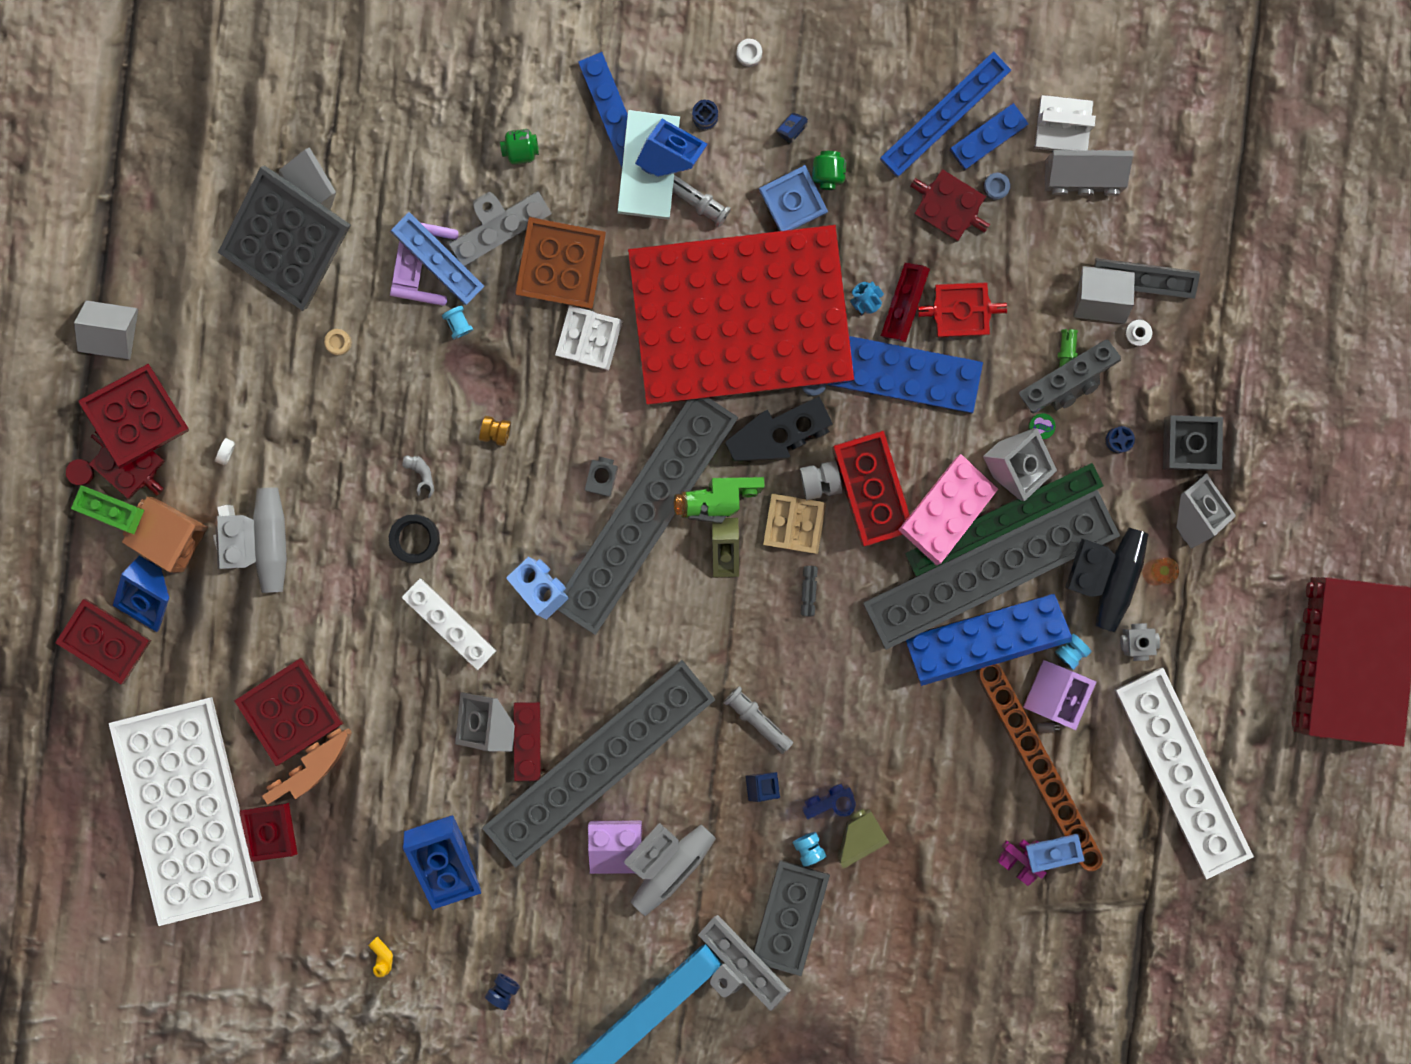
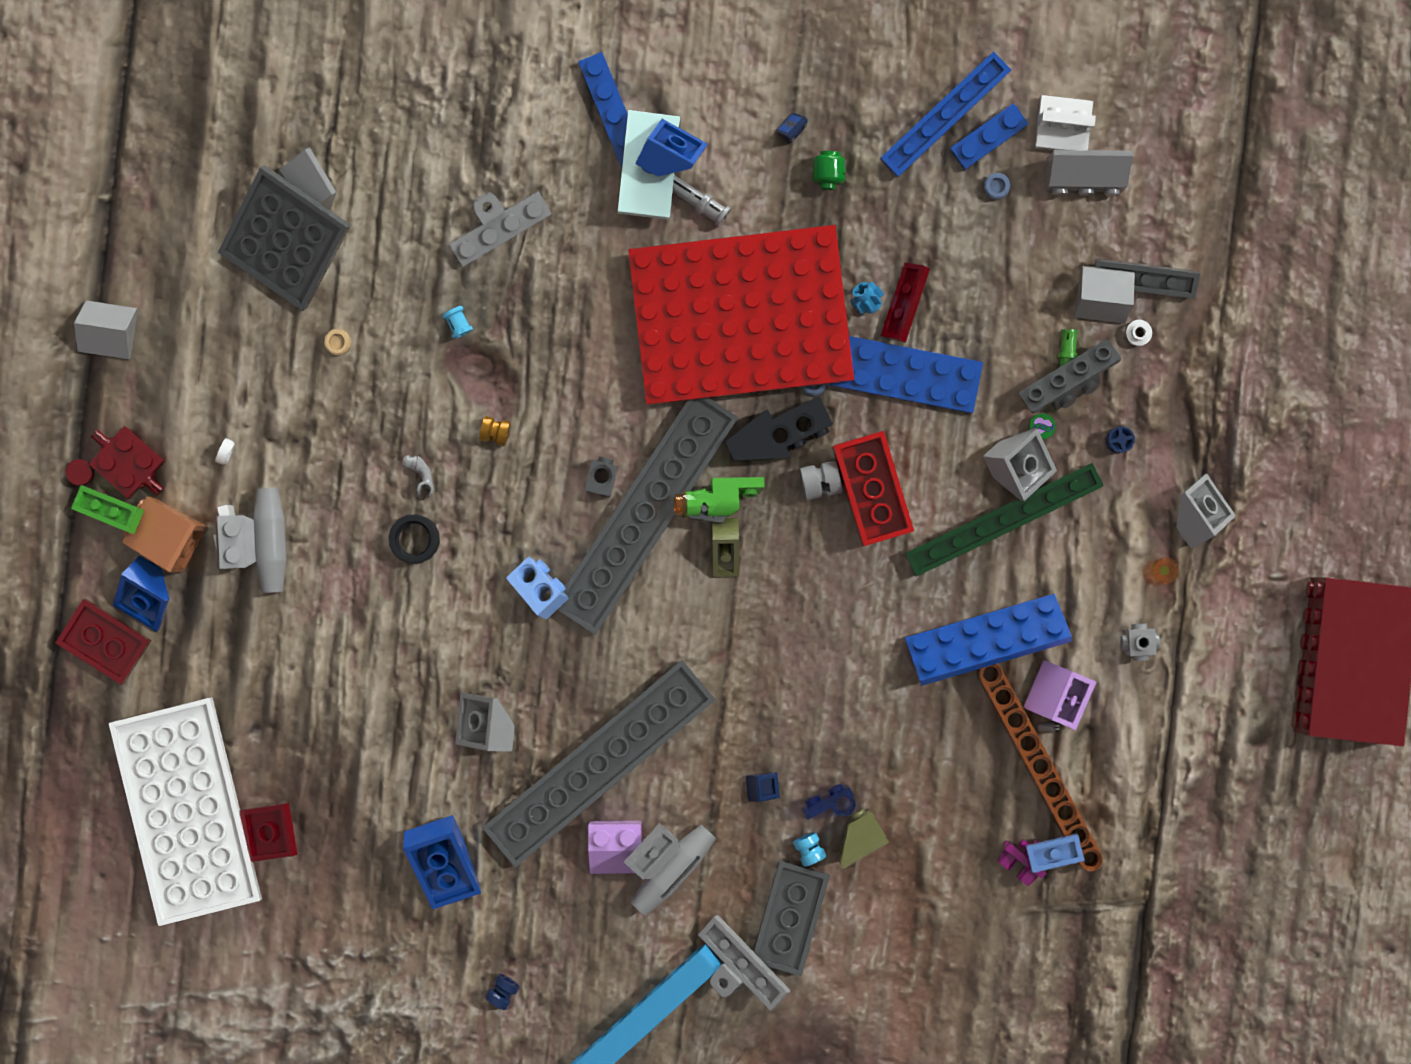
dark red plate [78,363,189,469] -> none
dark red plate [234,658,344,767] -> none
nougat slope [262,728,352,805] -> none
yellow arm [368,936,393,978] -> none
medium blue plate [390,212,484,305] -> none
lavender plate [390,223,459,306] -> none
white plate [402,578,496,670] -> none
green head [500,129,539,165] -> none
dark red plate [514,702,541,781] -> none
dark orange plate [515,217,606,309] -> none
white slope [555,305,623,371] -> none
dark blue wheel [692,99,718,131] -> none
light grey pin [723,686,793,754] -> none
white tile [736,39,762,67] -> none
medium blue plate [759,165,828,231] -> none
tan slope [763,494,826,554] -> none
dark grey axle [801,565,818,617] -> none
dark grey plate [863,489,1120,650] -> none
bright pink plate [899,454,998,565] -> none
dark red plate [910,169,990,241] -> none
red plate [918,282,1007,338] -> none
medium azure wheel [1055,634,1092,670] -> none
black plate [1065,527,1149,633] -> none
white plate [1115,667,1254,879] -> none
dark grey brick [1162,416,1223,471] -> none

